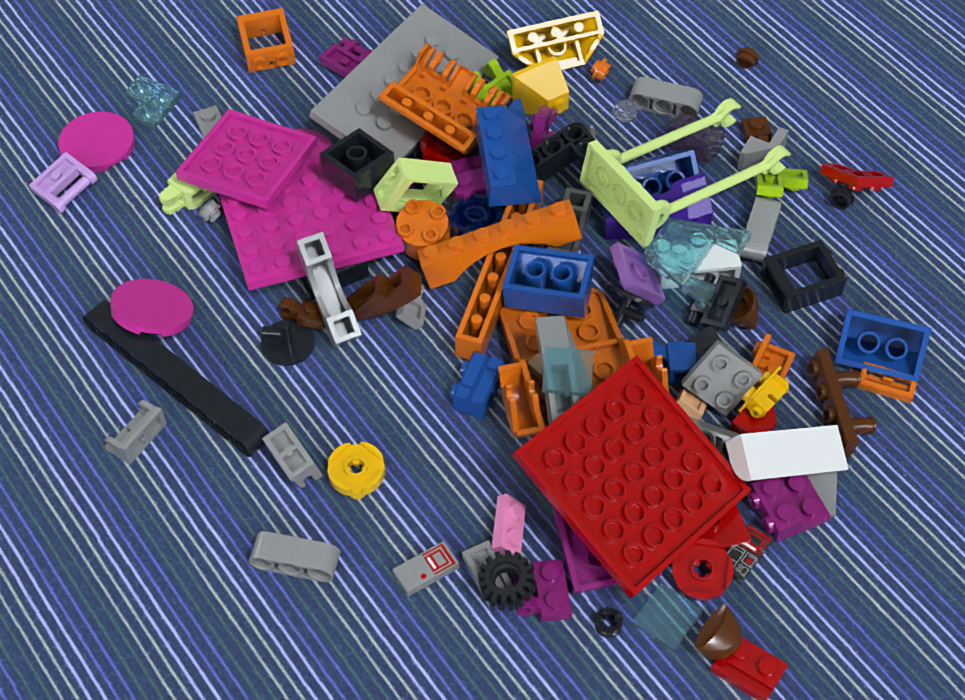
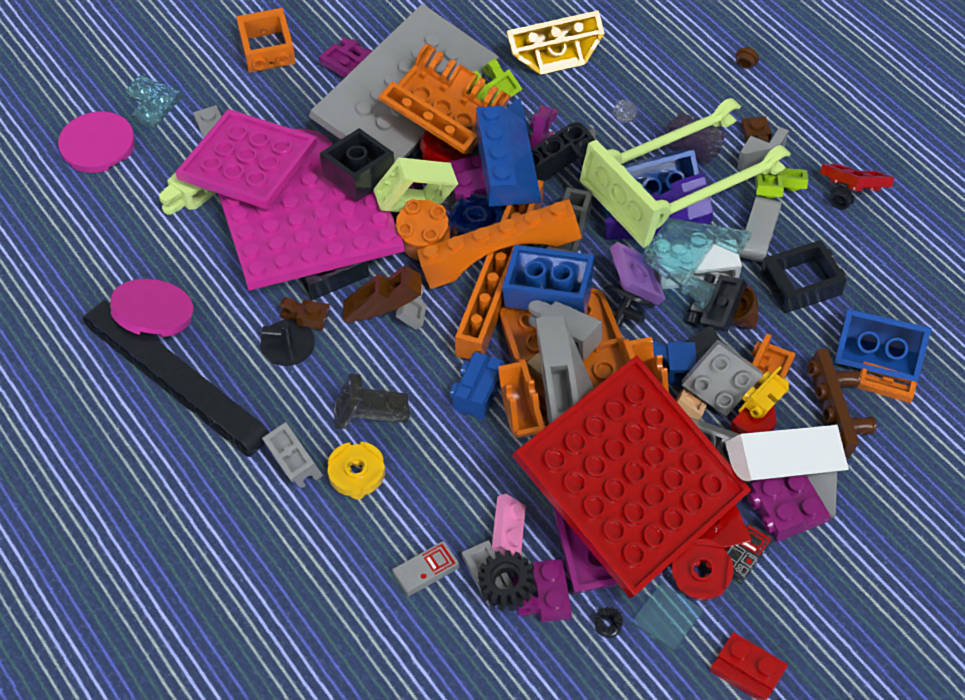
lavender plate [28,152,98,214] -> none
light grey hinge [104,400,167,465] -> none
light grey plate [198,199,222,223] -> none
light grey beam [249,531,341,582] -> none
light grey arch [295,232,362,347] -> none
yellow slope [512,56,569,115] -> none
clear light blue piece [542,347,594,397] -> none
orange plate [590,58,612,82] -> none
light grey beam [628,77,703,121] -> none
reddish brown piece [695,604,742,660] -> none
none -> clear smoke bracket [333,374,410,429]
none -> light grey hinge [528,300,602,361]

